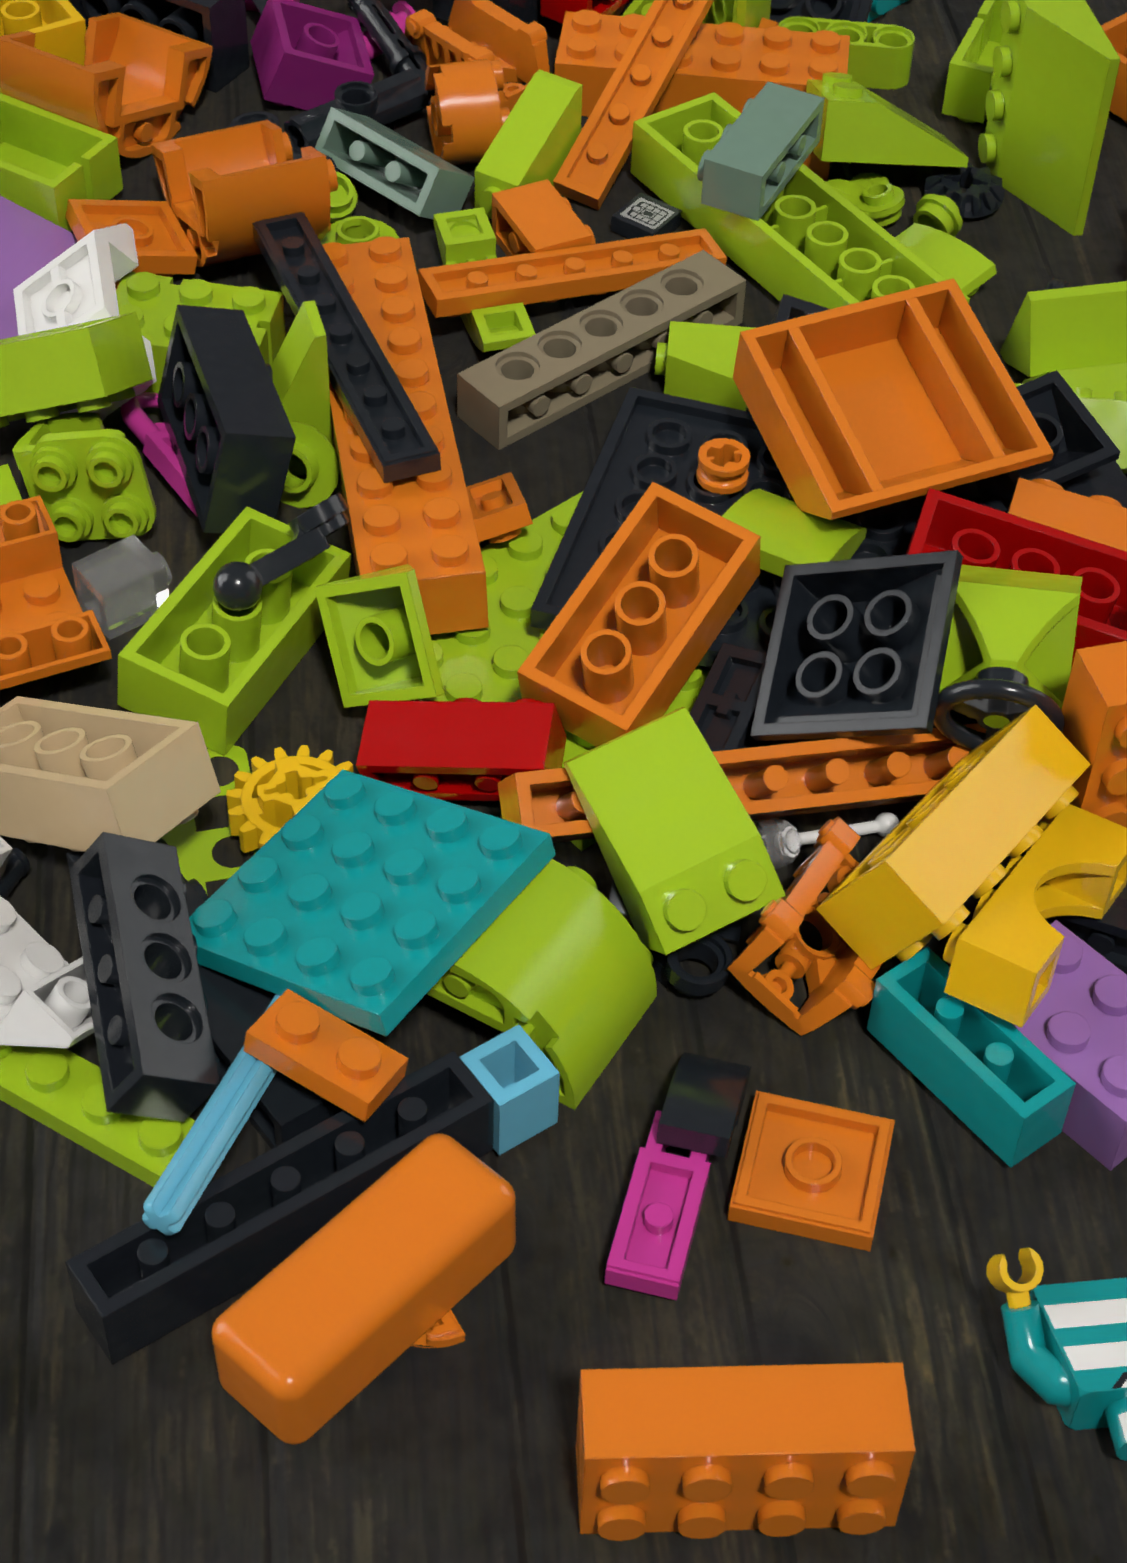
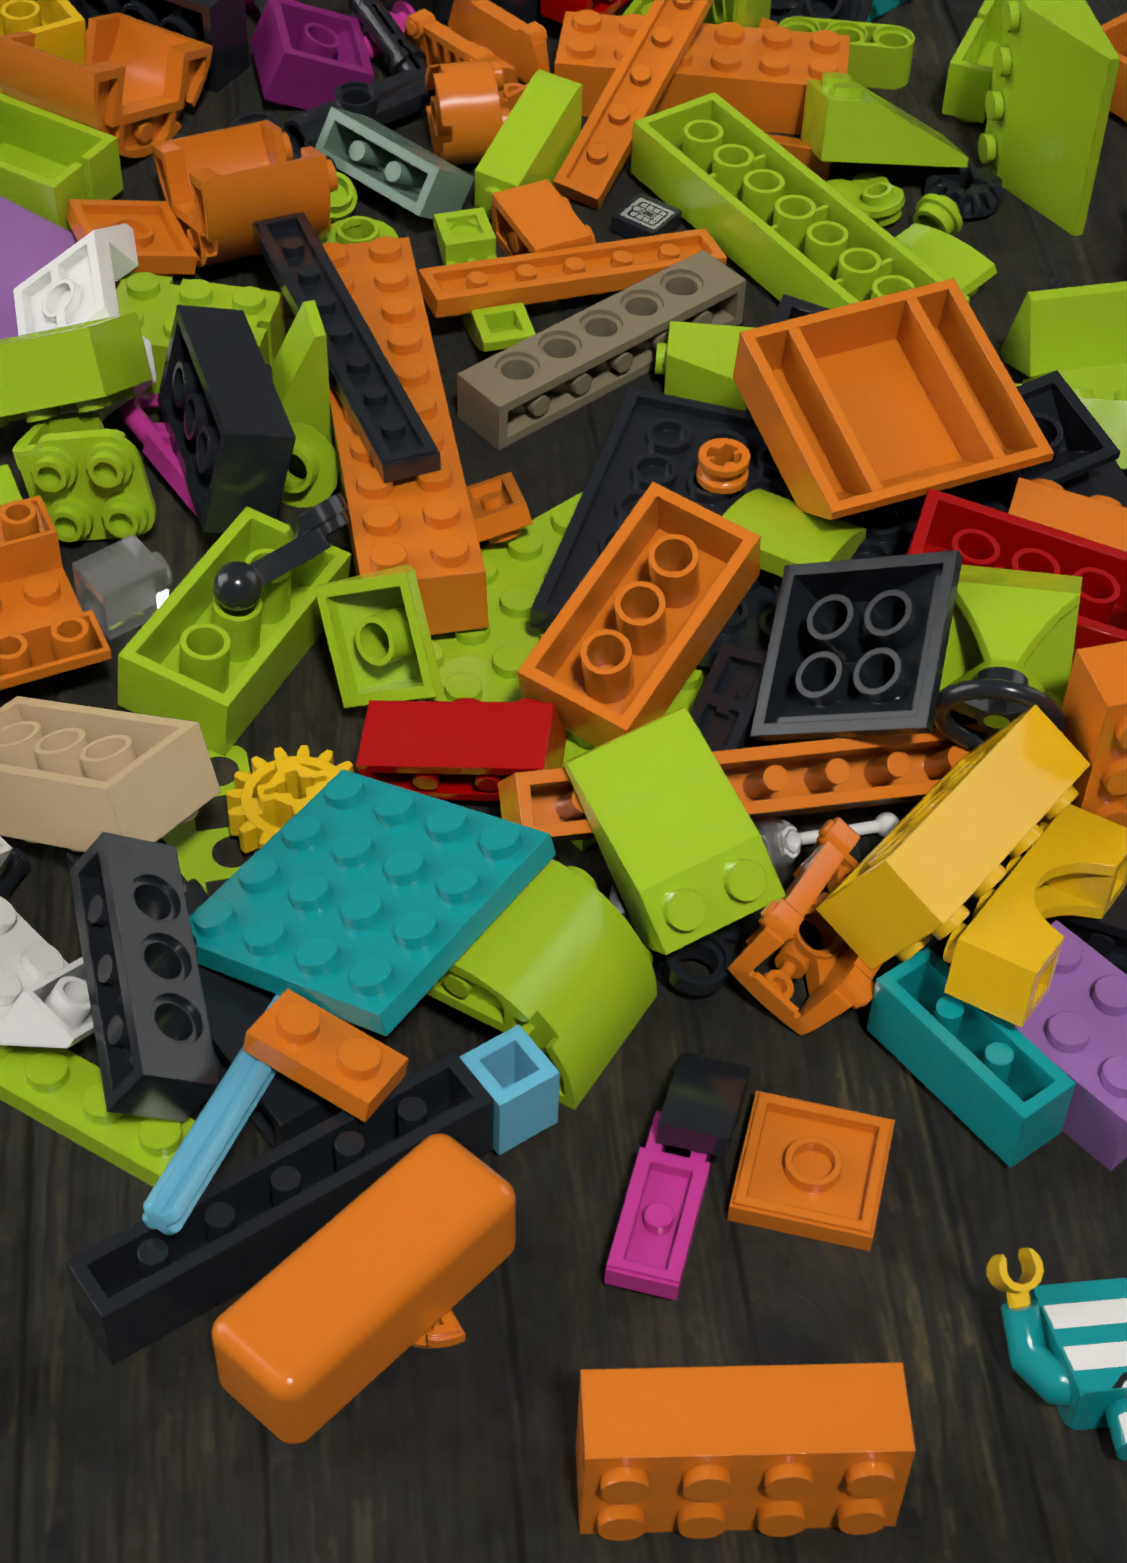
sand green brick [697,81,824,221] -> none

